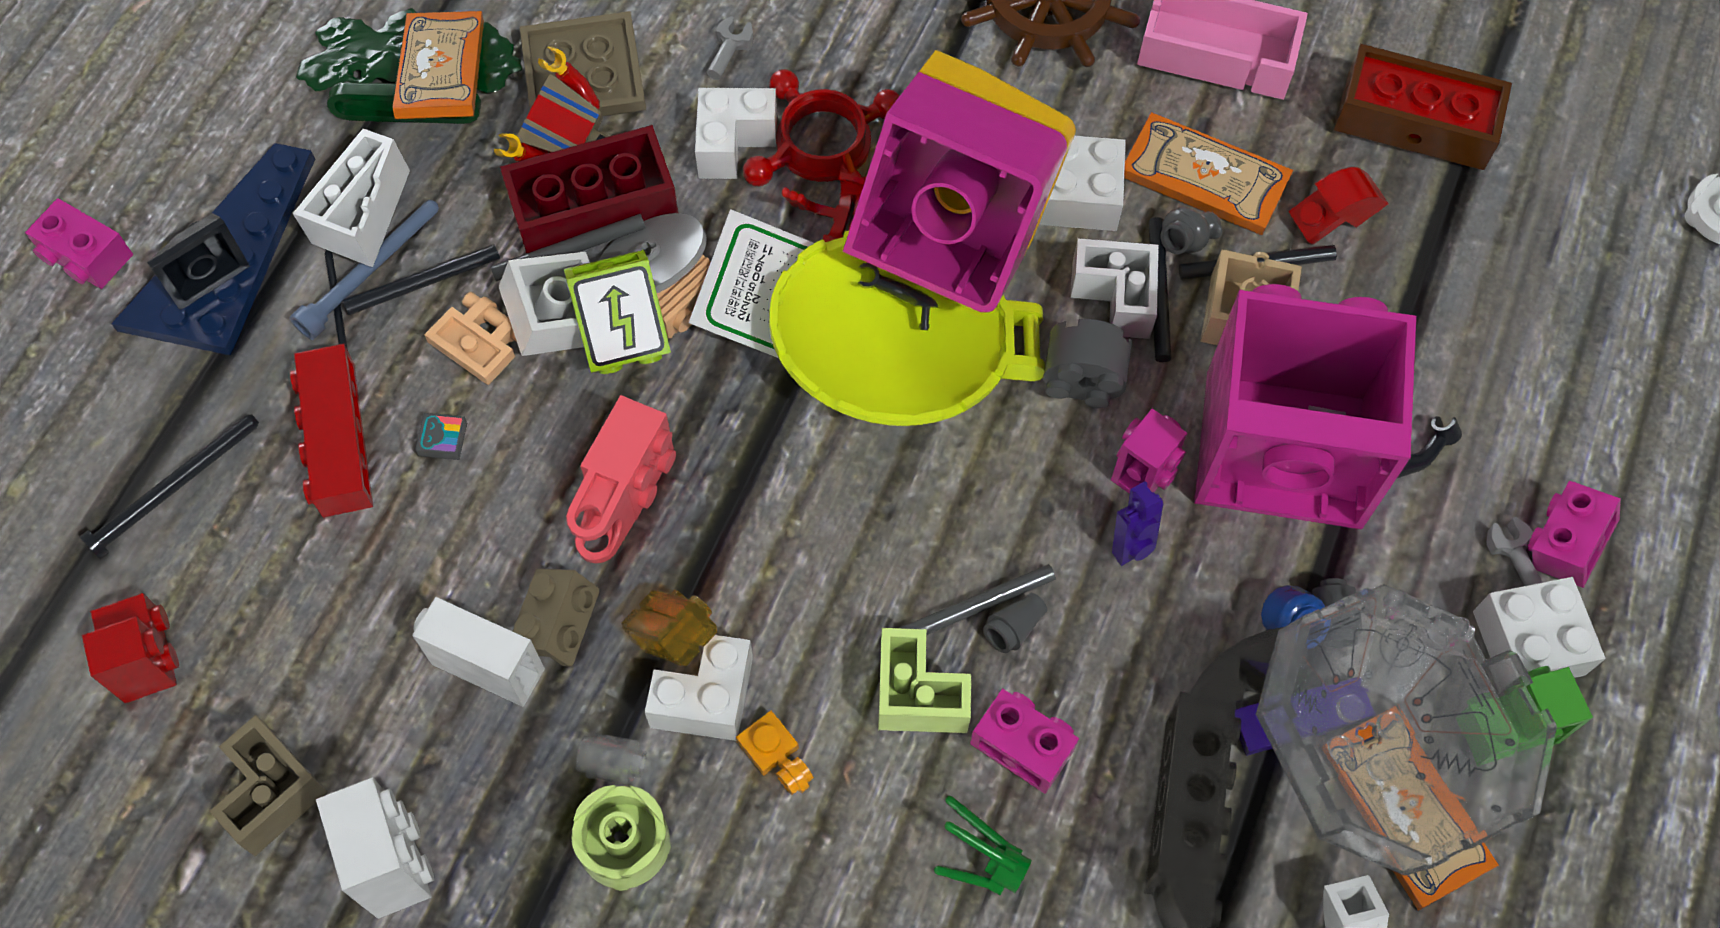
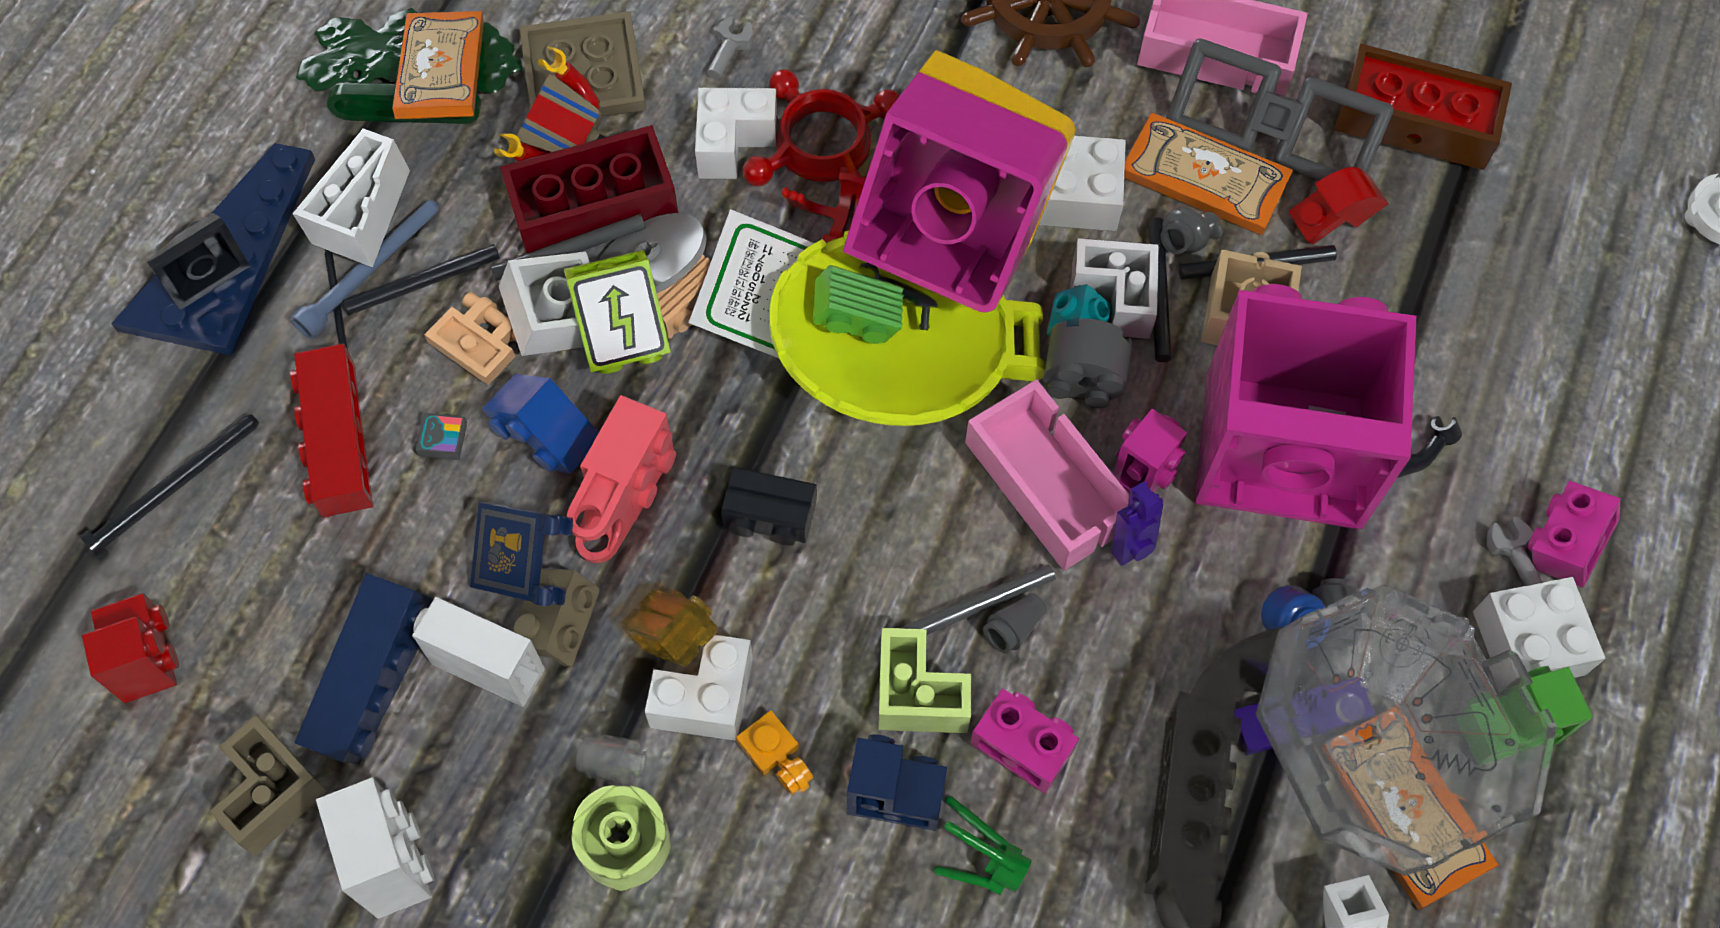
dark pink brick [25,198,133,289] -> none
none -> dark blue wedge [294,573,434,764]
none -> dark blue flag [470,502,573,606]
none -> blue brick [482,374,599,474]
none -> black brick [721,467,817,546]
none -> bright green brick [813,265,904,344]
none -> dark blue brick [847,734,947,831]
none -> bright pink piece [965,379,1129,571]
none -> teal brick [1047,284,1111,336]
none -> dark grey bar [1166,38,1394,180]

